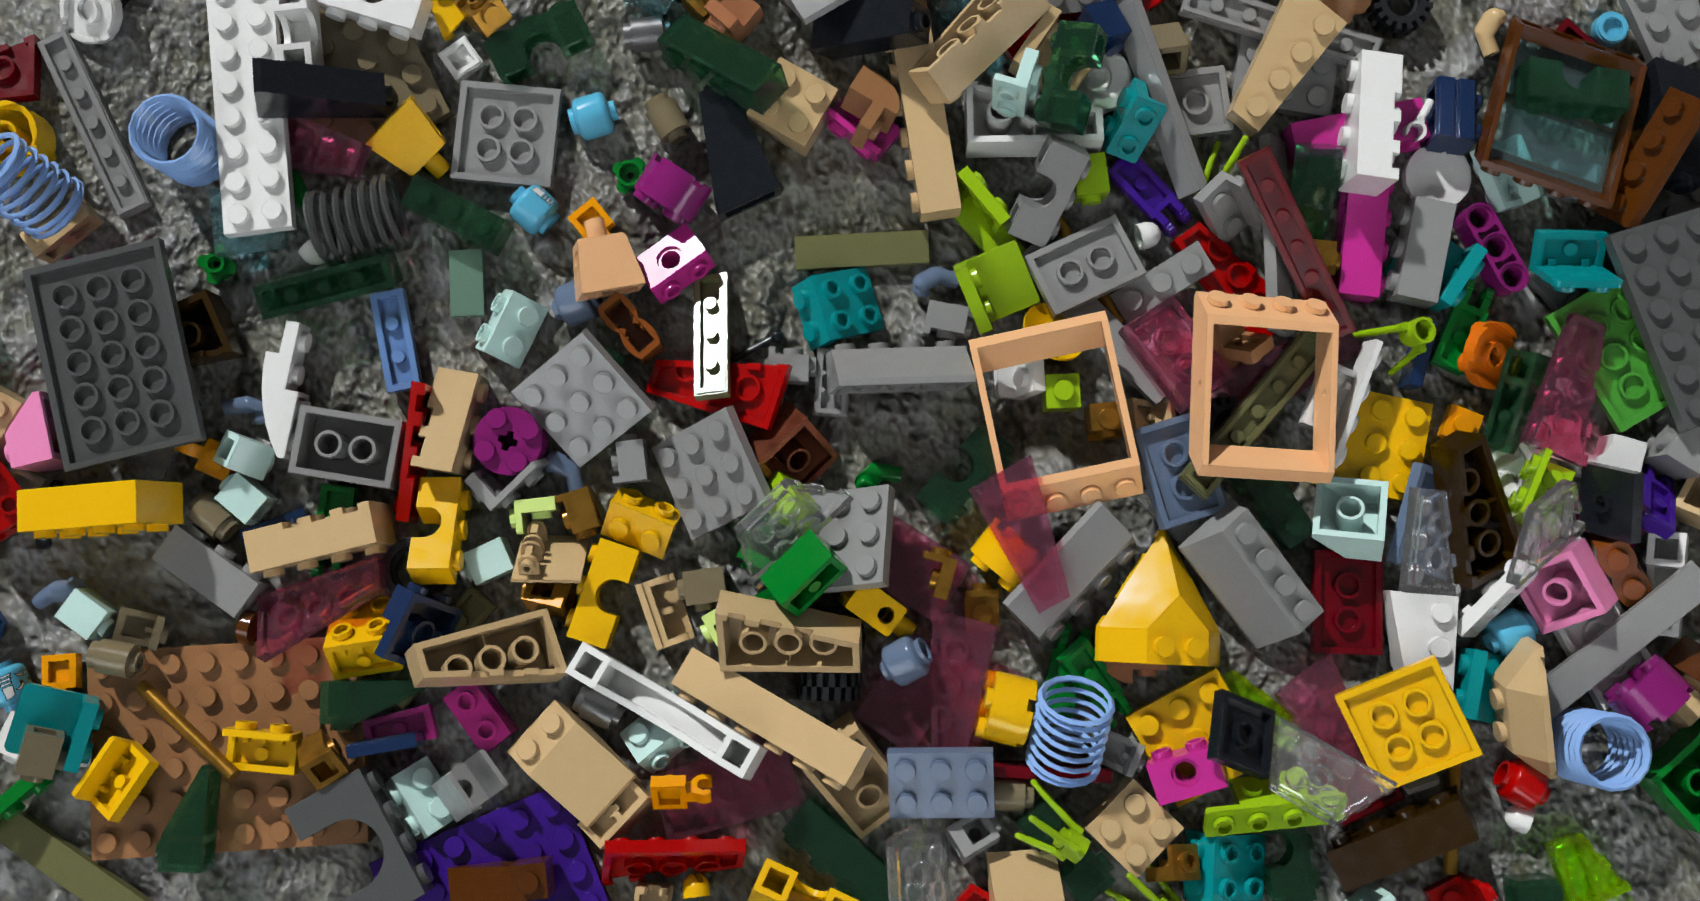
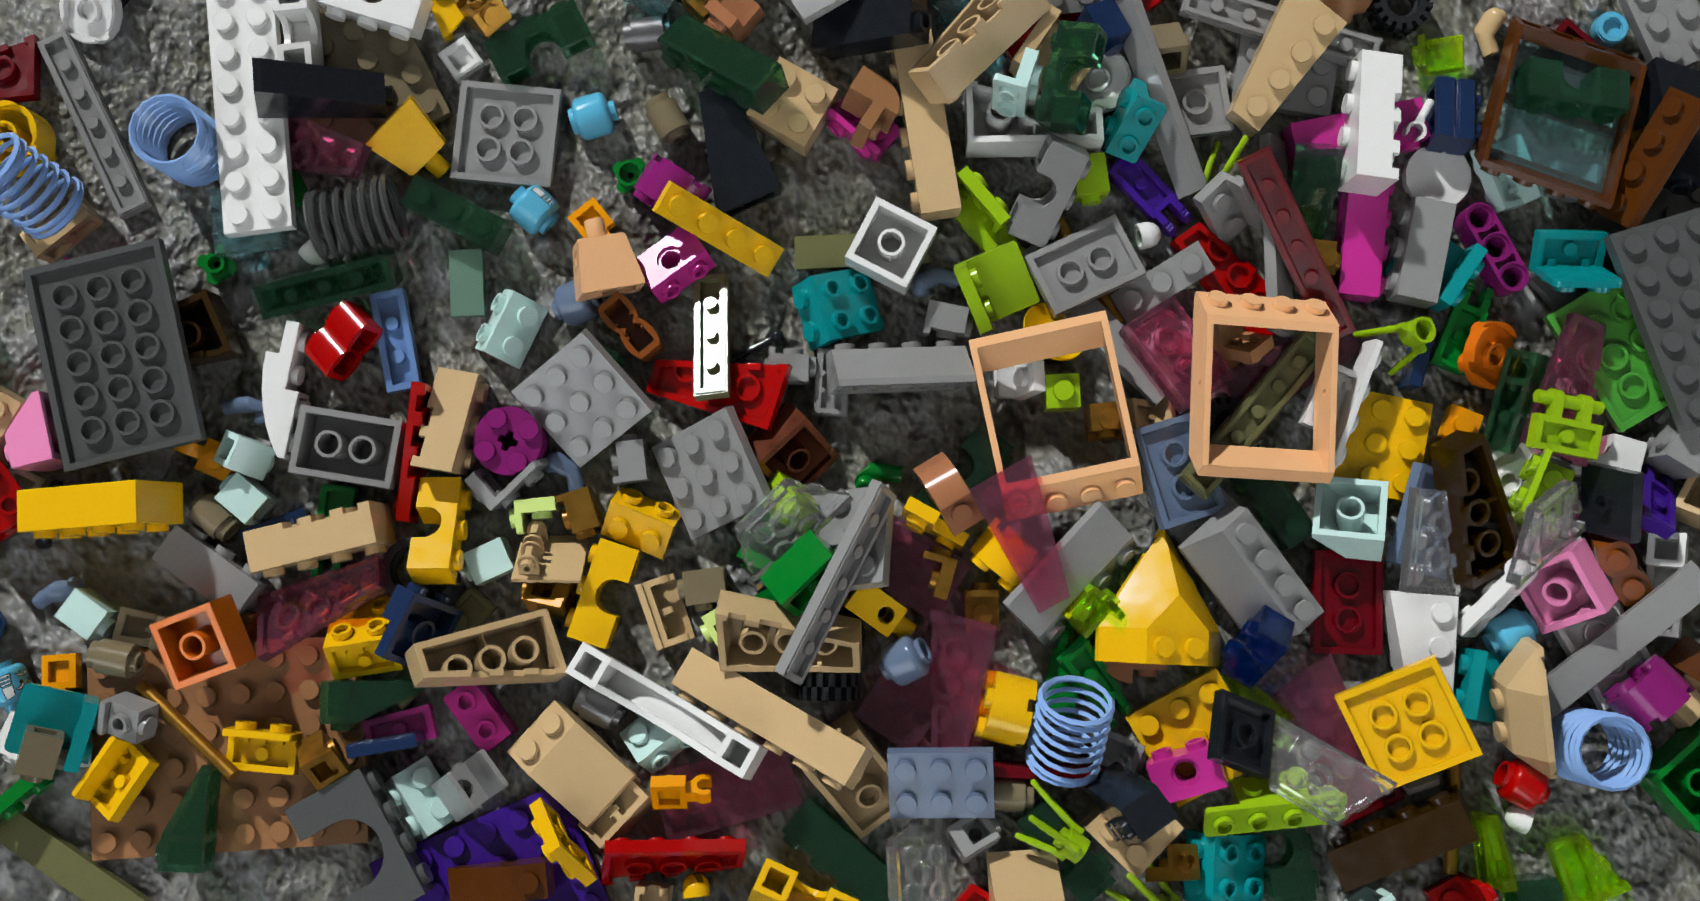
none -> light grey brick [96,691,159,745]
none -> orange brick [149,594,257,691]
none -> red brick [304,300,383,381]
none -> yellow plate [529,797,598,887]
none -> yellow plate [652,180,784,278]
none -> light grey tile [774,479,897,686]
none -> white brick [845,196,938,295]
none -> yellow plate [901,496,969,552]
none -> nougat brick [913,452,984,537]
none -> clear neon green bracket [1061,583,1126,639]
none -> black wedge [1084,761,1179,844]
none -> clear blue brick [1221,605,1295,690]
none -> clear neon green bracket [1412,34,1465,76]
none -> clear neon green wing [1471,810,1518,893]
none -> lime plate [1525,388,1605,460]

